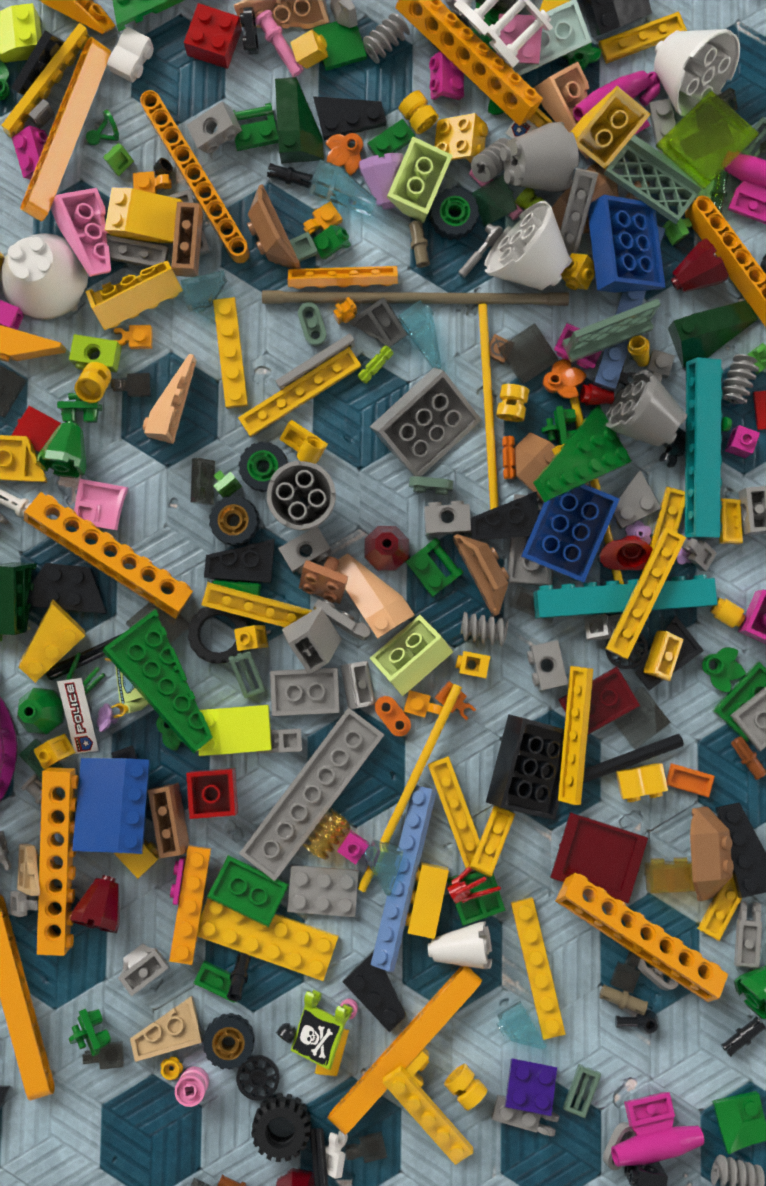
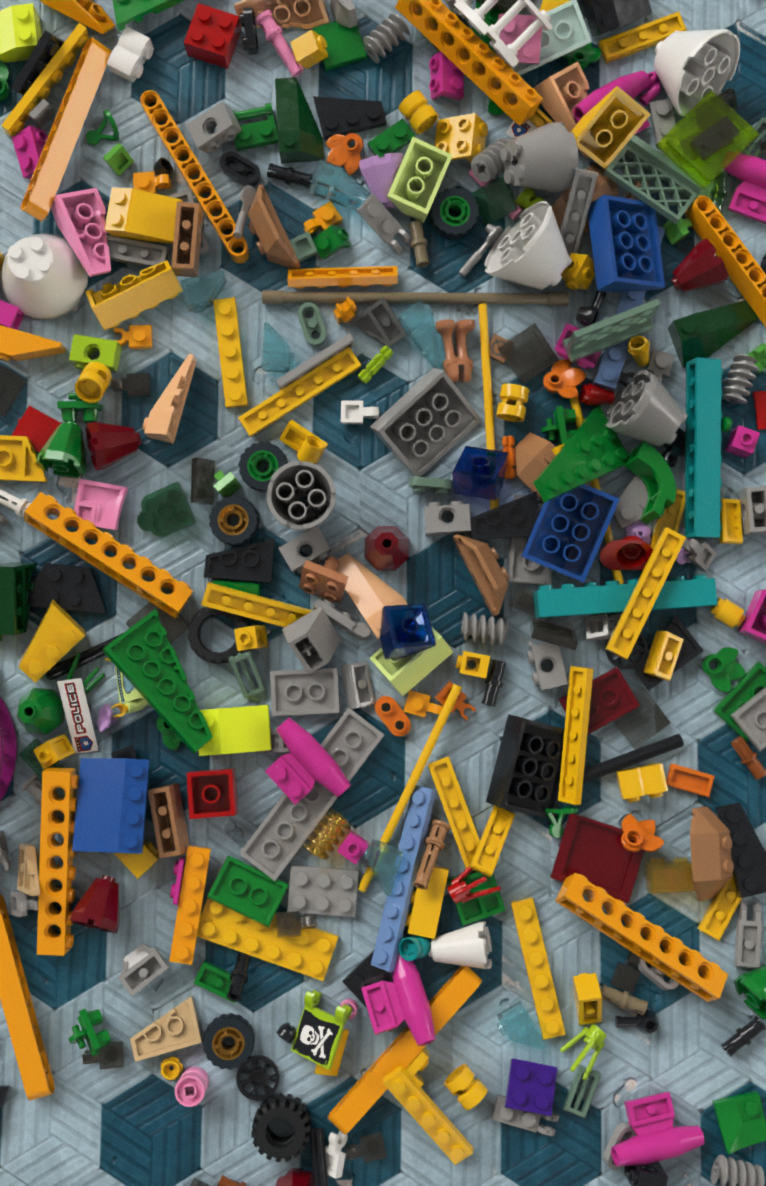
green plate [405,538,464,597] -> none
none -> dark red cone [85,422,141,471]
none -> clear green plate [137,481,197,537]
none -> black plate [220,152,261,187]
none -> light grey piece [233,185,256,239]
none -> clear light blue slope [262,322,295,373]
none -> dark pink plate [265,717,351,805]
none -> clear smoke plate [276,911,317,938]
none -> white plate [341,401,379,424]
none -> light grey hinge [356,194,412,255]
none -> dark pink plate [361,953,436,1046]
none -> clear blue slope [380,603,436,659]
none -> teal wheel [399,935,430,961]
none -> medium nougat pin [413,820,451,890]
none -> nougat piece [435,319,475,383]
none -> clear blue slope [452,446,508,500]
none -> black pin [481,660,507,707]
none -> clear smoke tile [530,618,578,650]
none -> green piece [545,807,578,838]
none -> lime plant [560,1024,607,1080]
none -> yellow slope [573,973,602,1025]
none -> black bar [576,291,607,327]
none -> orange plate [621,814,664,852]
none -> green arch [625,441,676,524]
none -> clear smoke plate [690,115,740,162]

